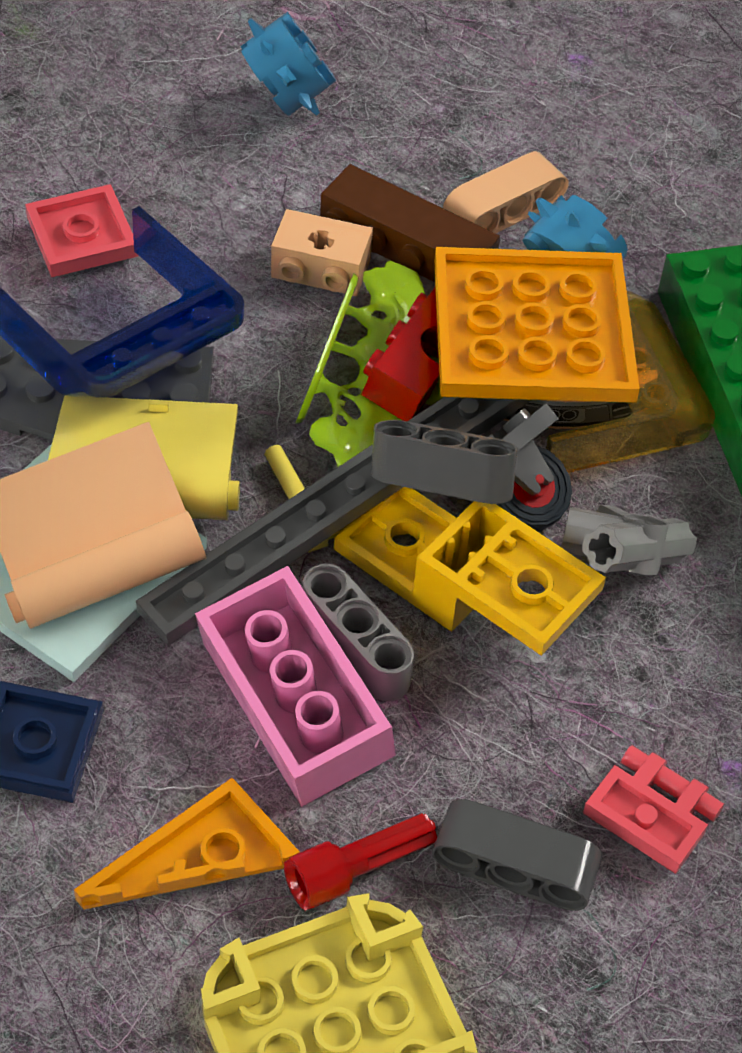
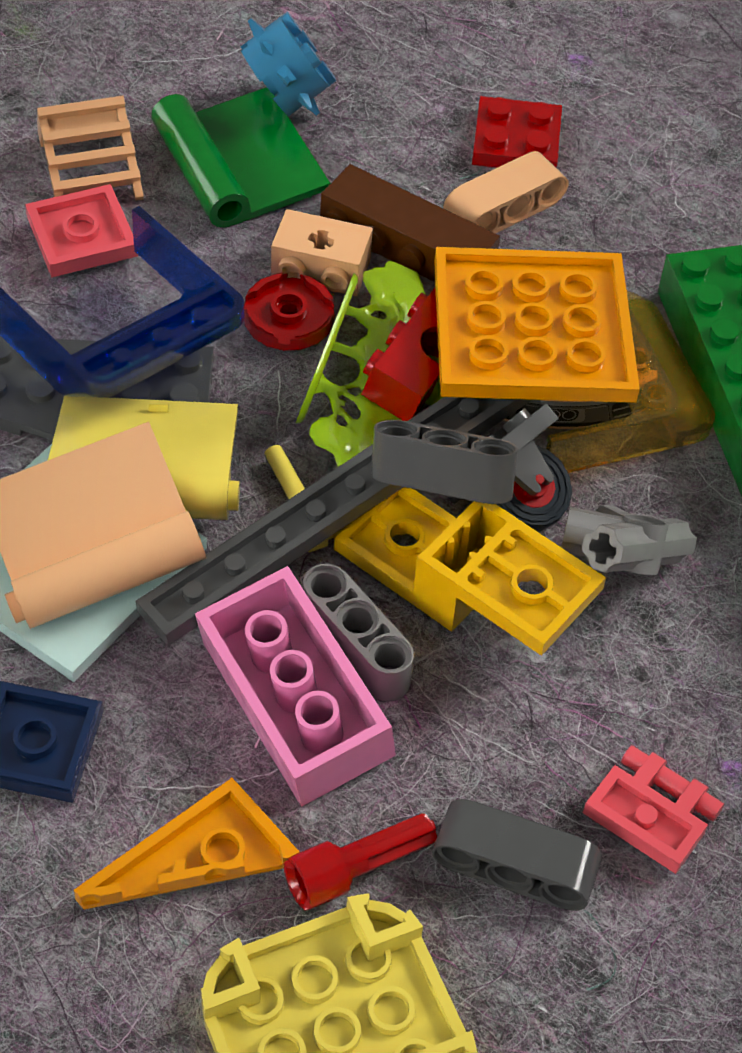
dark azure brick [523,195,628,277] -> none
none -> light nougat plate [37,95,144,201]
none -> green door [151,87,331,228]
none -> red plate [243,273,334,351]
none -> red plate [472,96,562,168]

